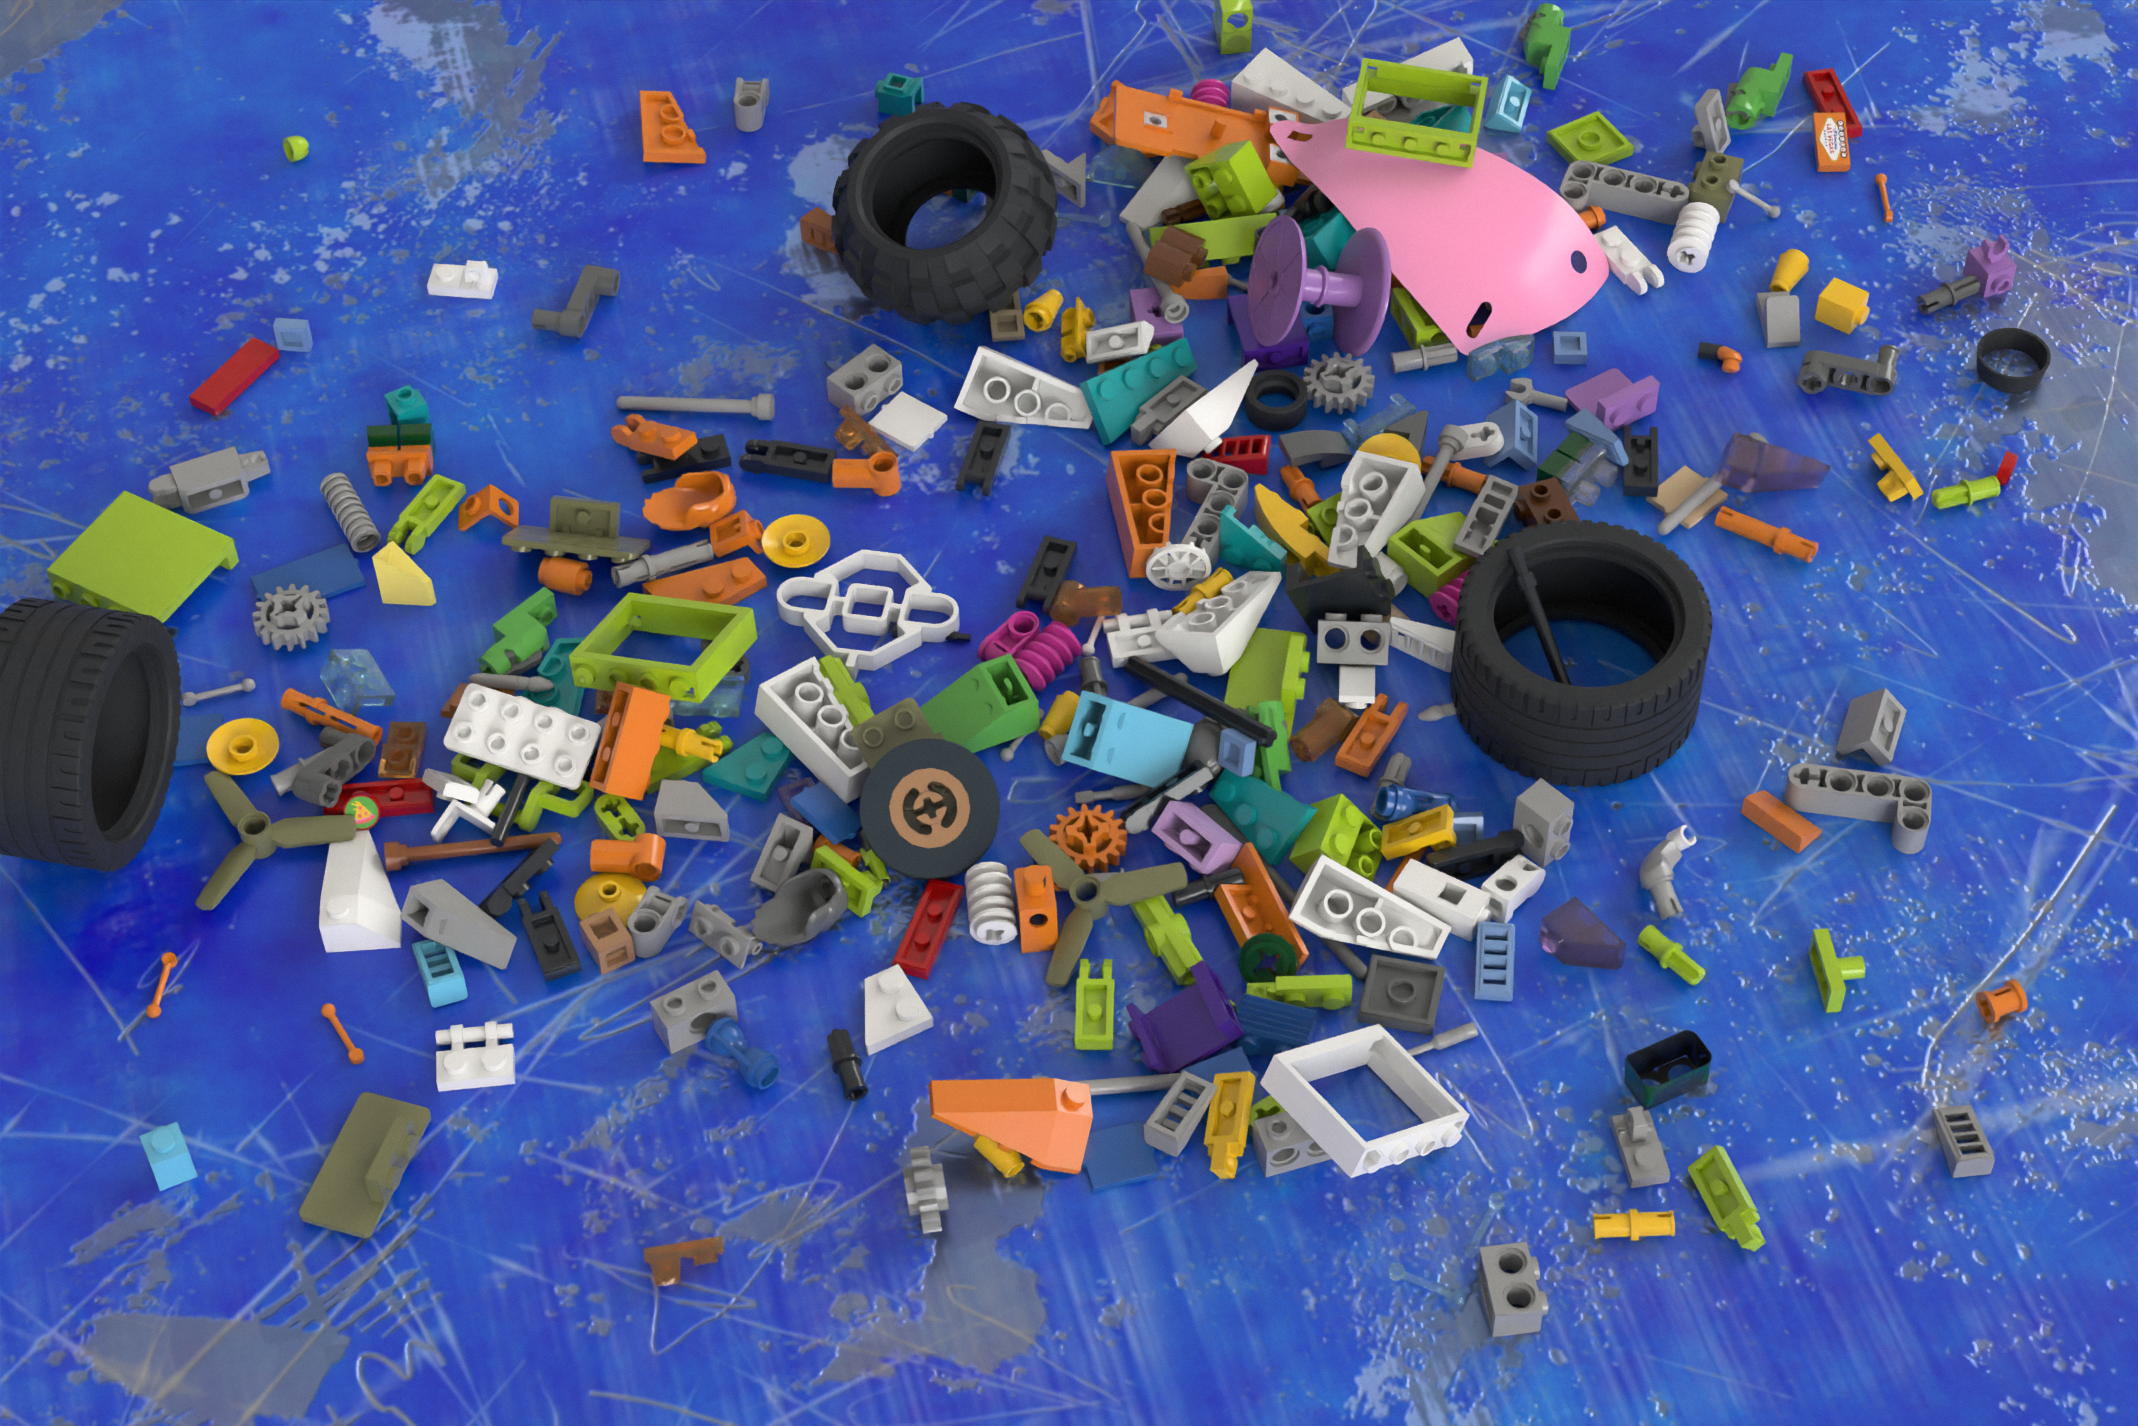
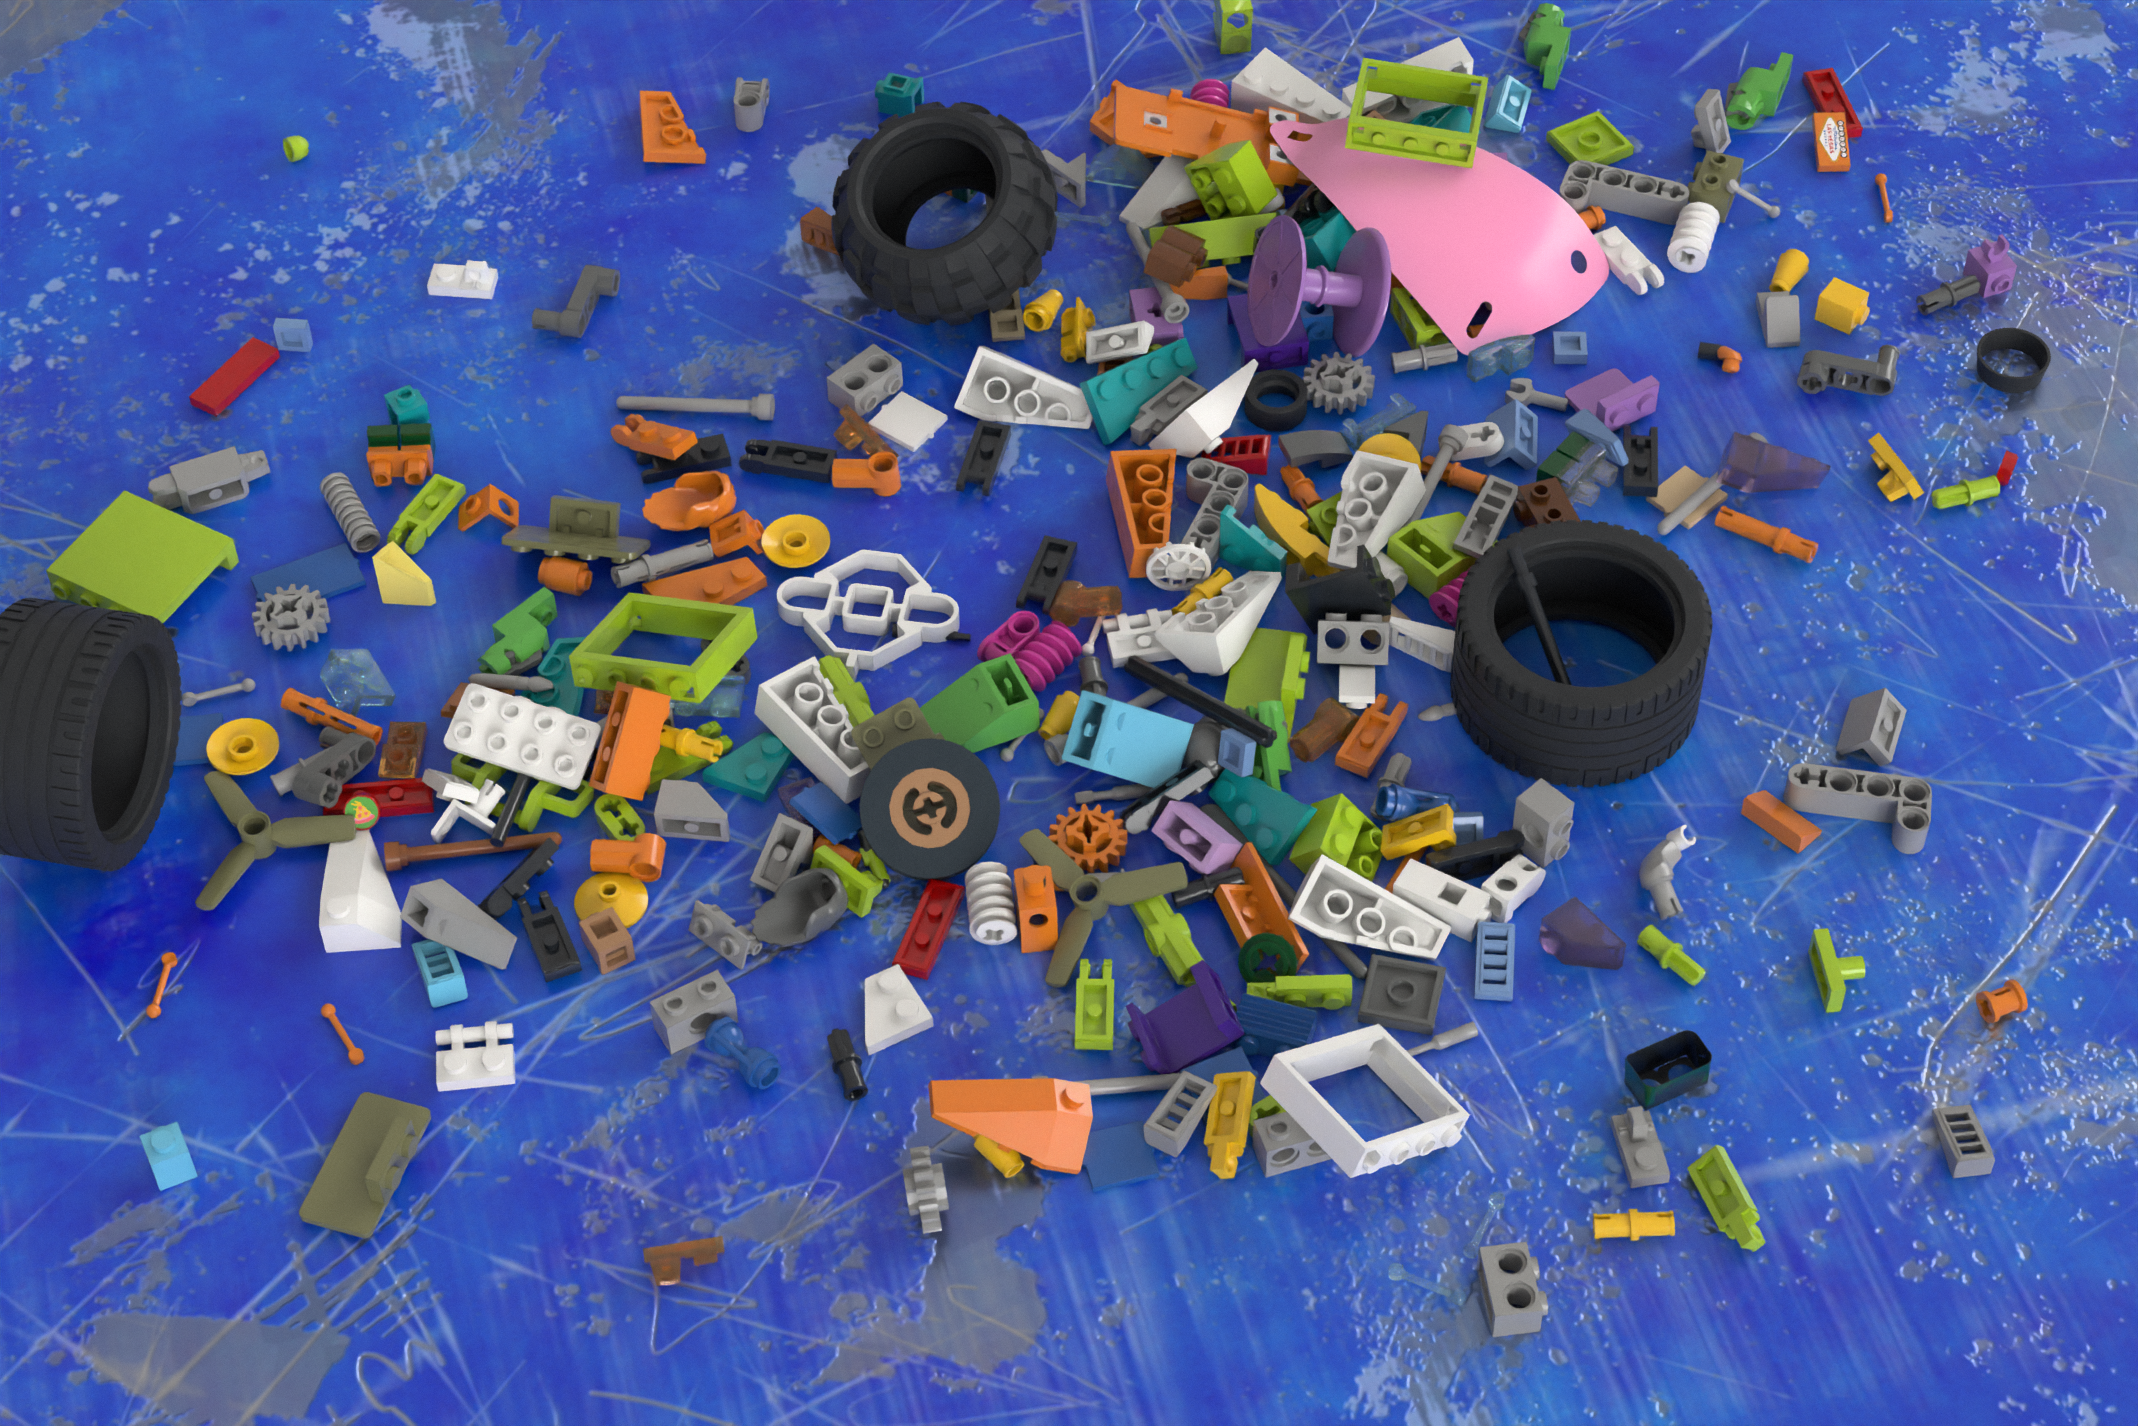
light grey piece [628,885,688,958] -> none

